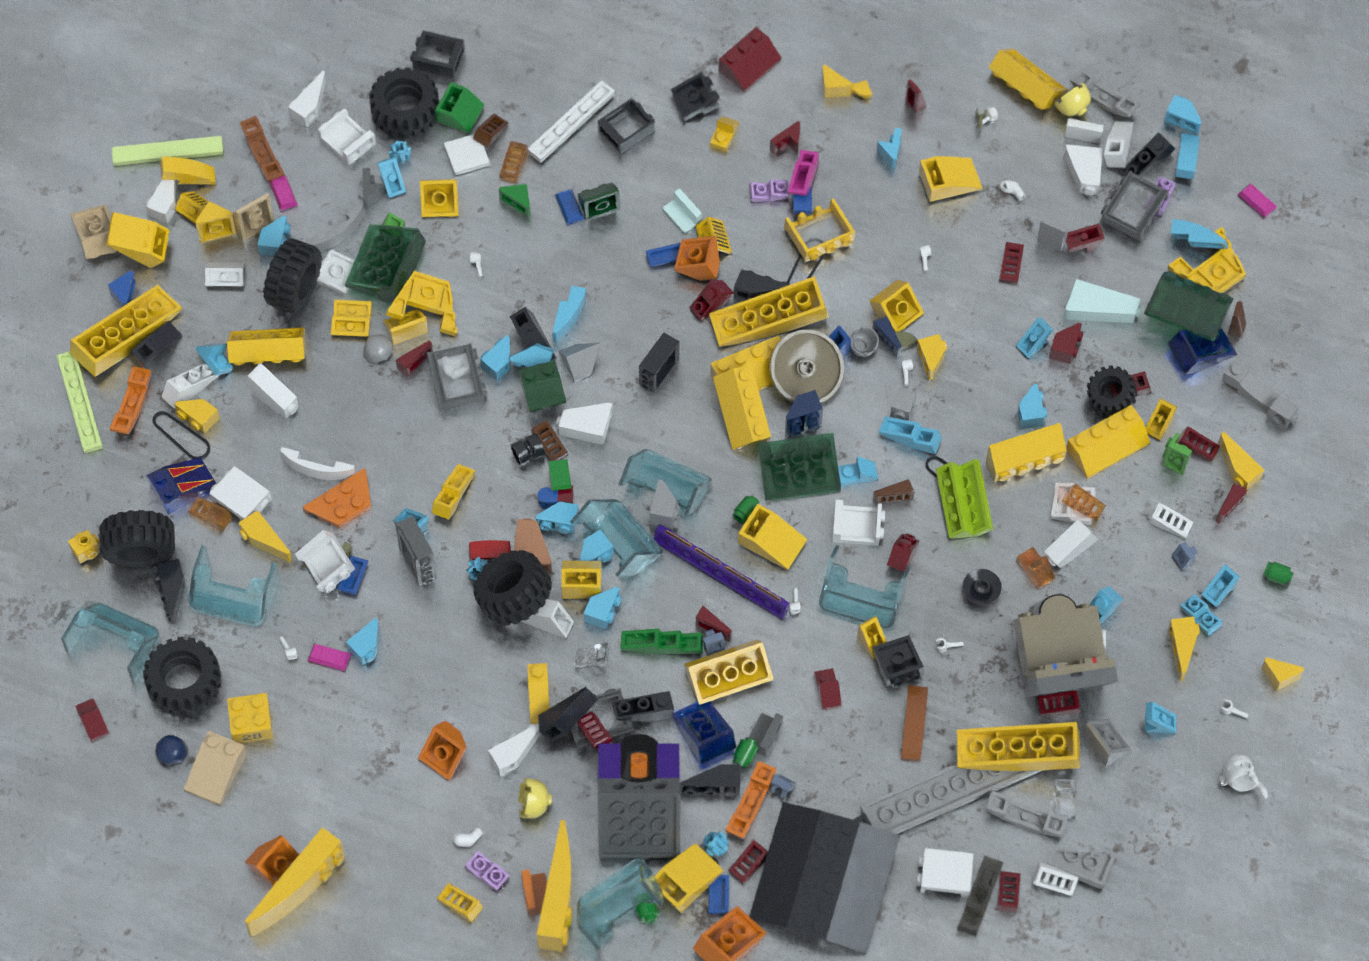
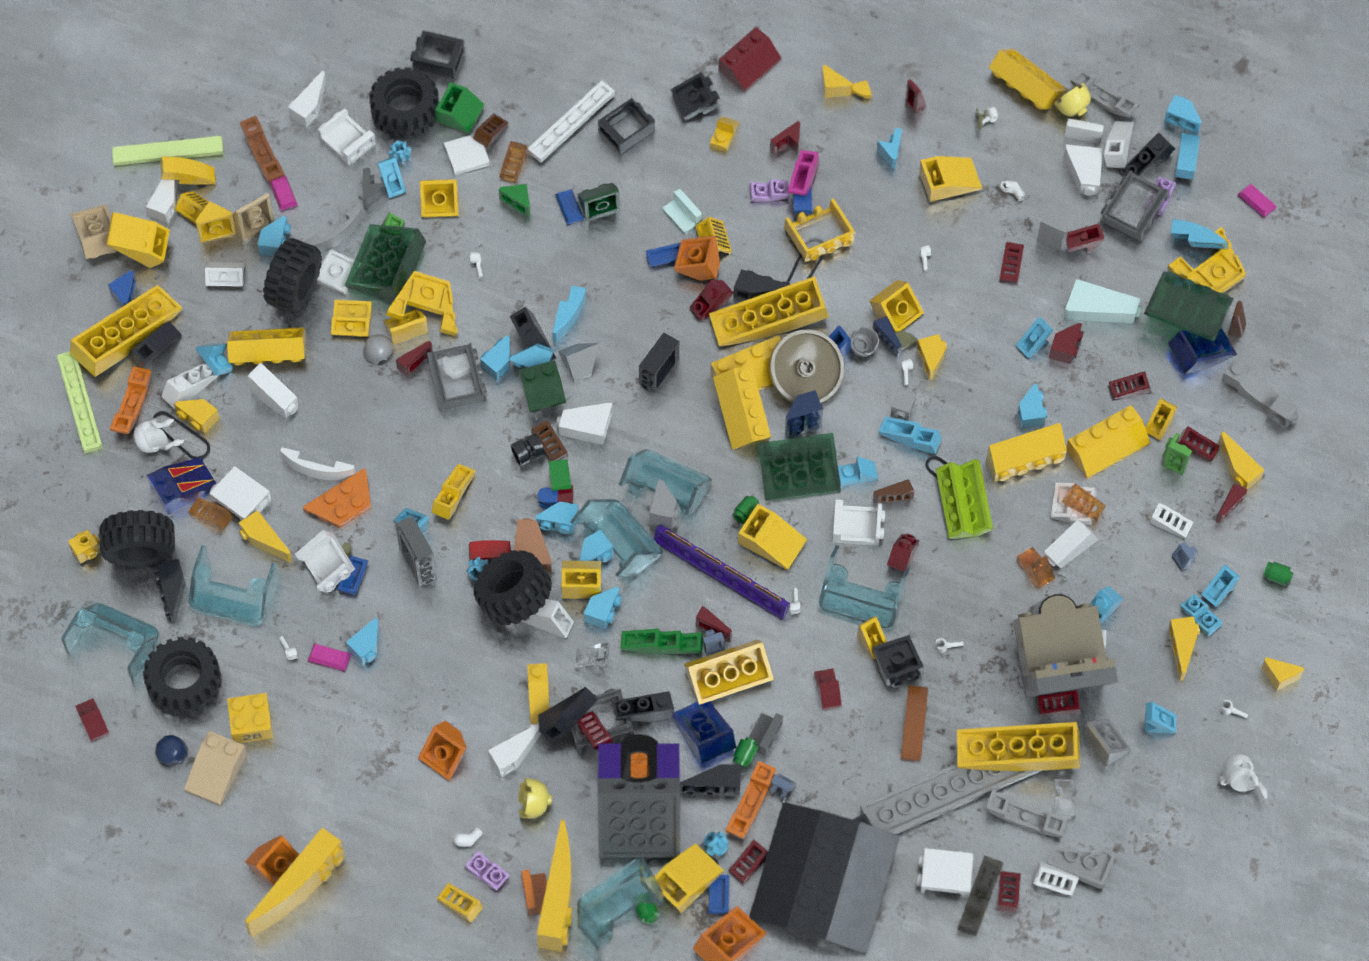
black dish [963,569,1002,605] -> none
black tyre [1087,365,1137,417] -> none
none -> white hair [134,418,184,453]

